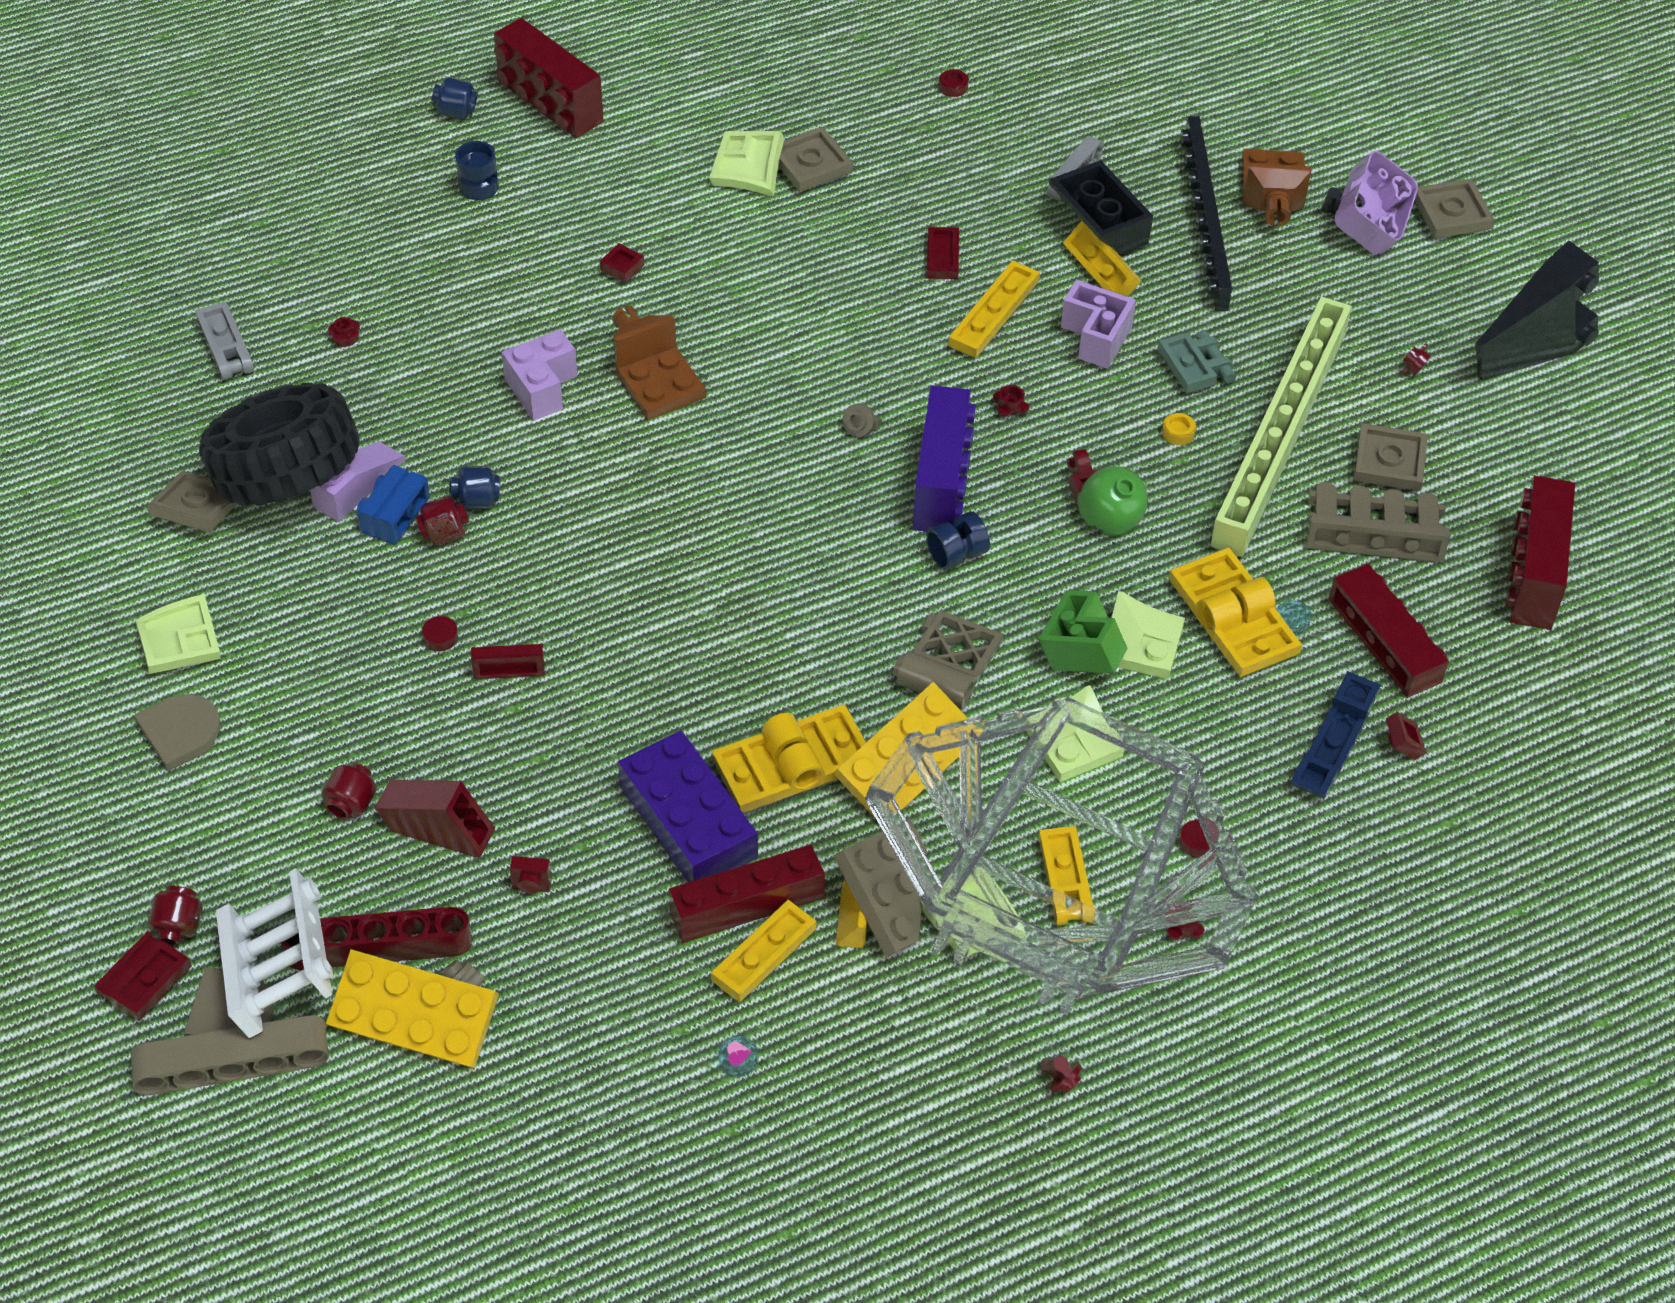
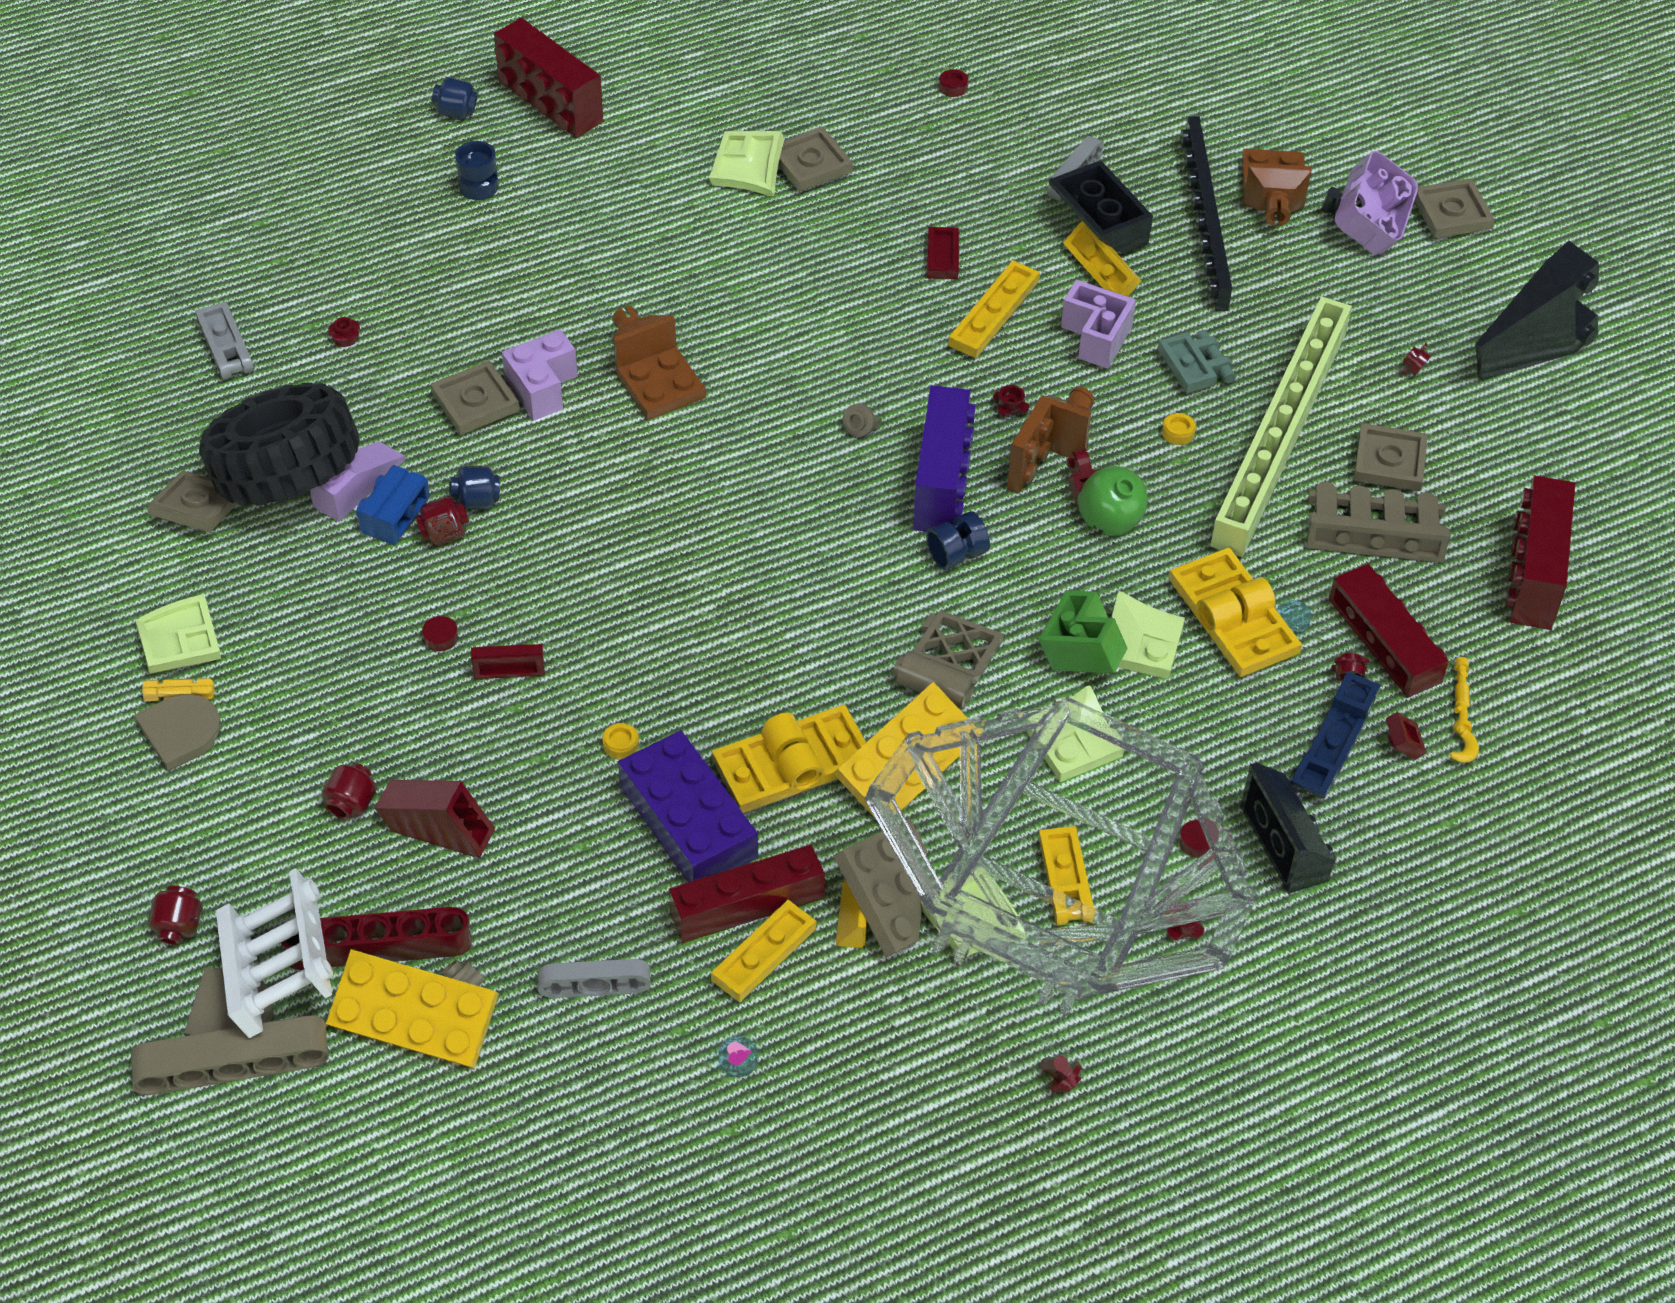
dark red plate [94,931,192,1021] -> none
dark red plate [510,856,552,893] -> none
dark red plate [600,243,645,283] -> none
none -> yellow axle [142,678,215,701]
none -> dark tan plate [430,360,520,435]
none -> light grey beam [538,959,651,998]
none -> yellow tile [602,723,639,760]
none -> dark orange plate [1007,387,1095,494]
none -> black slope [1240,762,1335,894]
none -> dark red plate [1331,653,1370,681]
none -> yellow piece [1450,657,1479,763]

